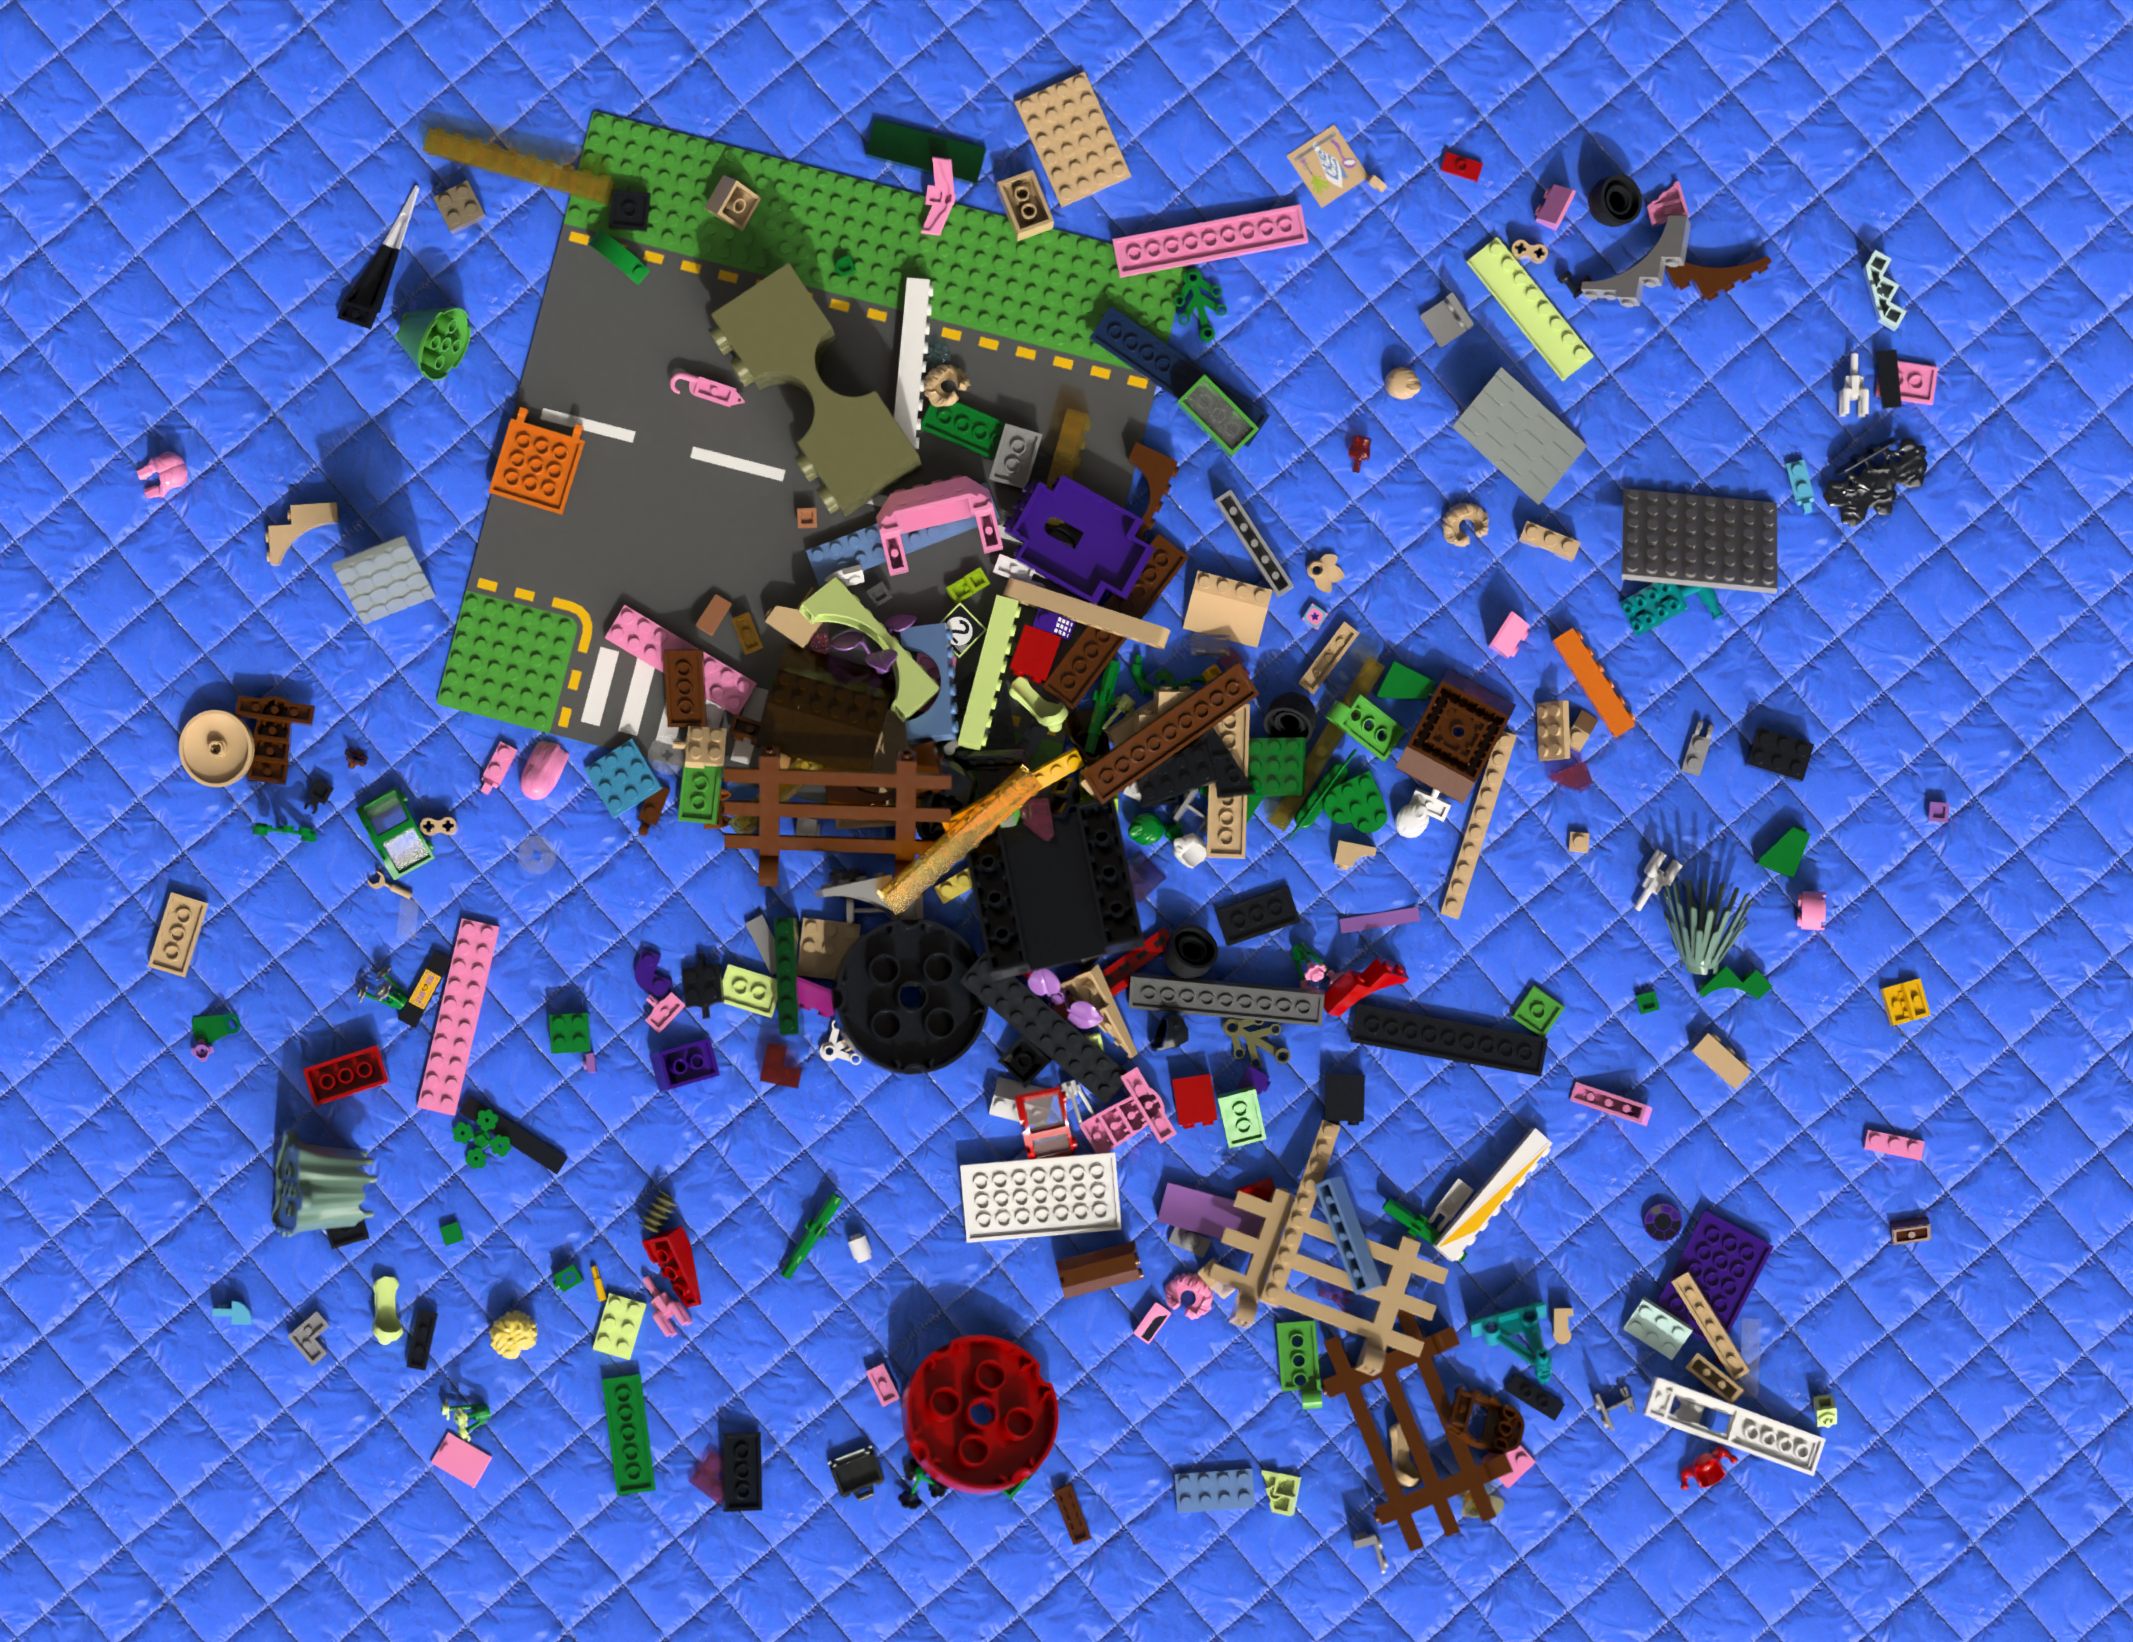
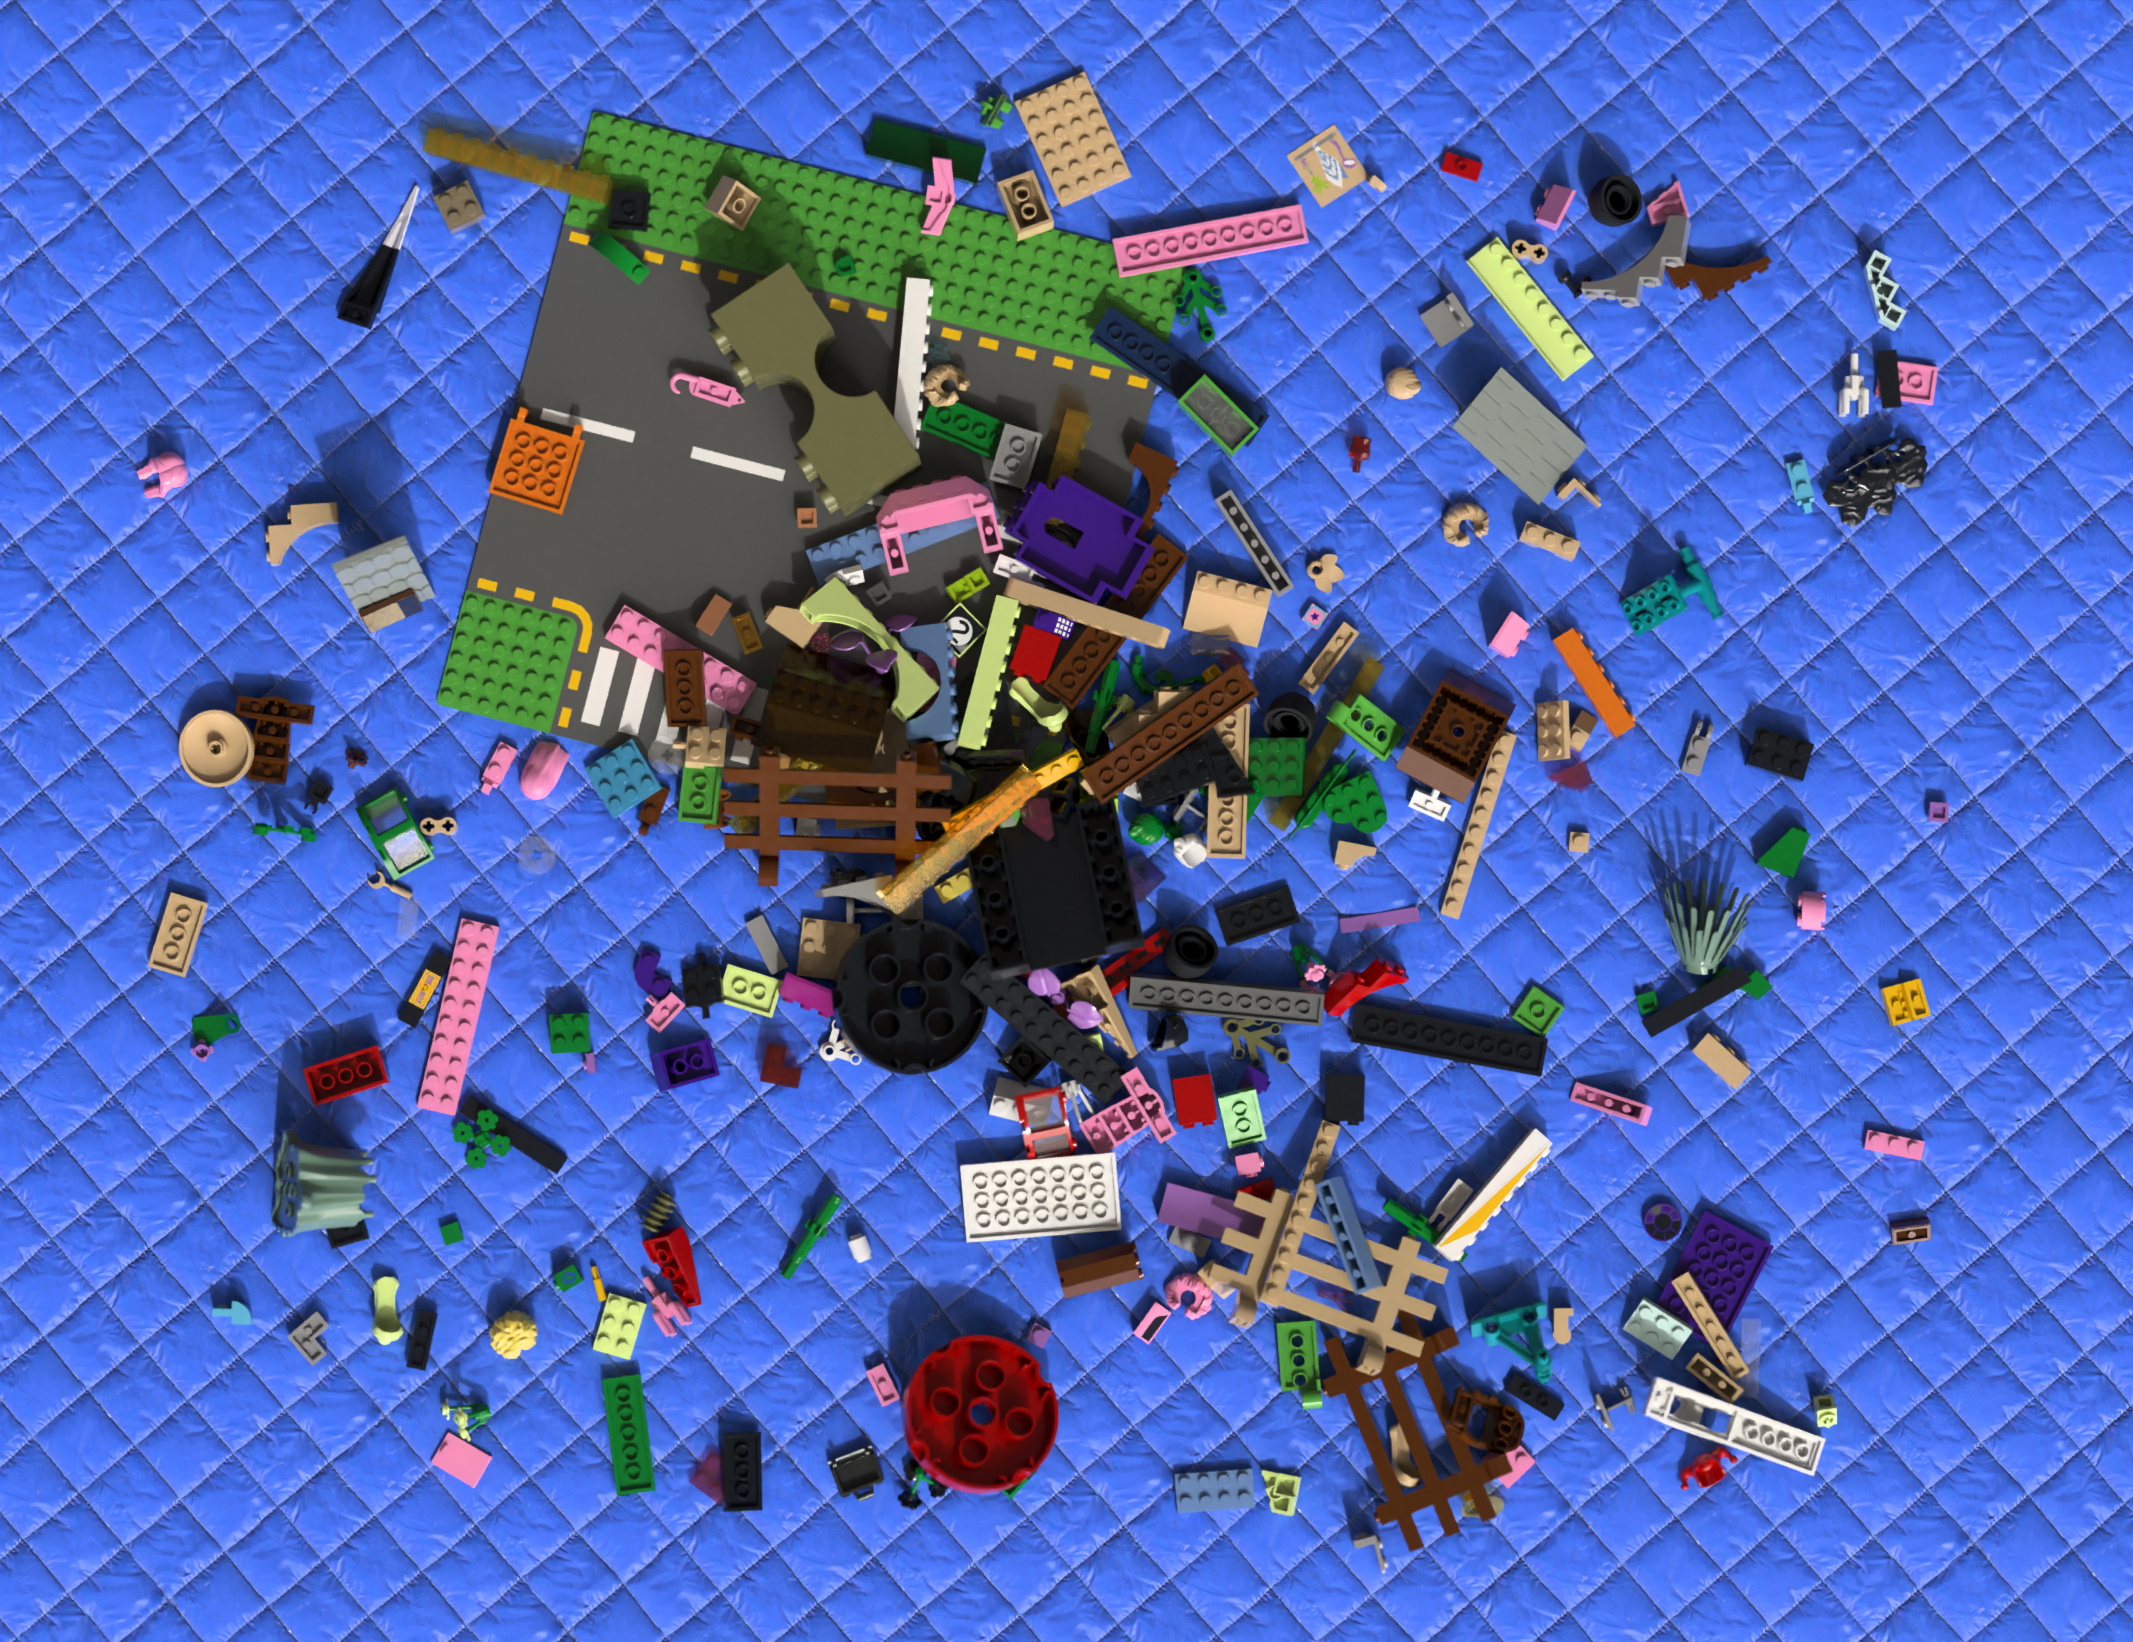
plant [357,965,408,1010] -> none
bright green cone [395,307,471,381] -> none
dark green arch [774,917,805,1036] -> none
reddish brown plate [1053,1483,1092,1546] -> none
green slope [1376,661,1436,700] -> none
white hair [1395,803,1429,838] -> none
light grey plate [1621,488,1778,594] -> none
white plant [1633,849,1683,911] -> none
none -> tile [359,589,423,633]
none -> bright green hips [978,94,1013,129]
none -> medium lavender plate [1026,1322,1052,1348]
none -> bright pink brick [1234,1152,1264,1178]
none -> tan bracket [1556,478,1602,509]
none -> black tile [1641,964,1752,1038]

